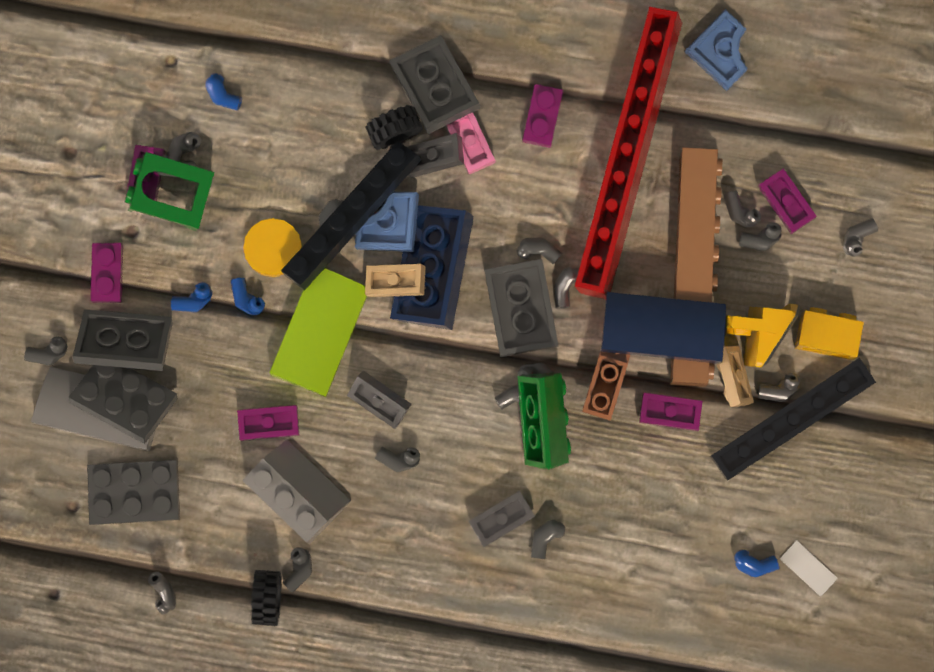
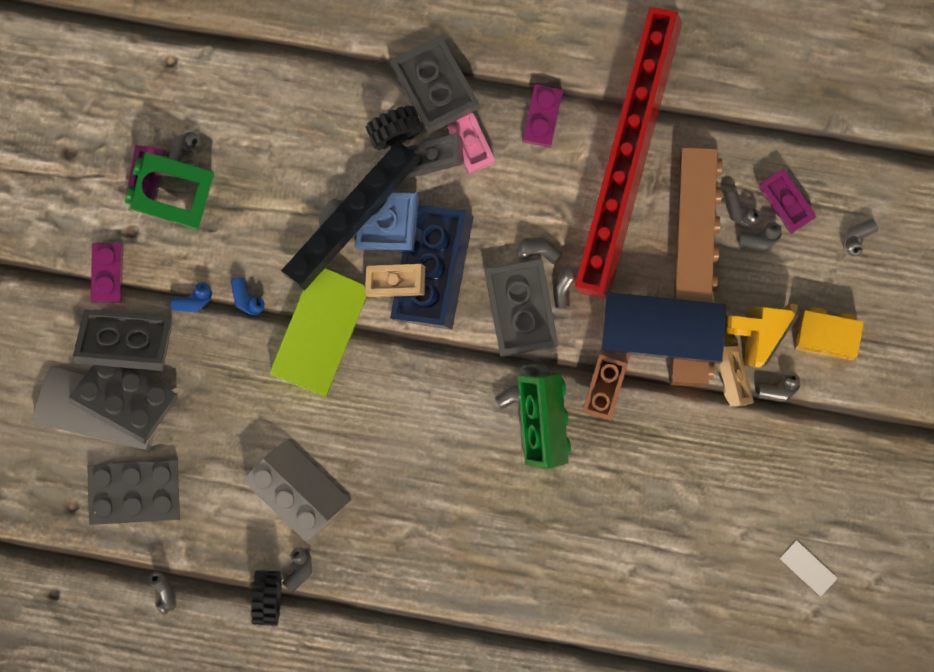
dark grey arm [24,336,68,365] -> none
blue arm [205,73,242,111] -> none
magenta plate [237,405,300,441] -> none
yellow tile [243,218,302,278] -> none
flat silver plate [347,371,411,429] -> none
dark grey arm [375,446,420,472] -> none
flat silver plate [468,491,535,547] -> none
dark grey arm [531,520,565,559] -> none
magenta plate [639,393,703,431] -> none
medium blue tile [685,9,748,91] -> none
black plate [710,358,876,481] -> none
blue arm [734,550,780,578] -> none

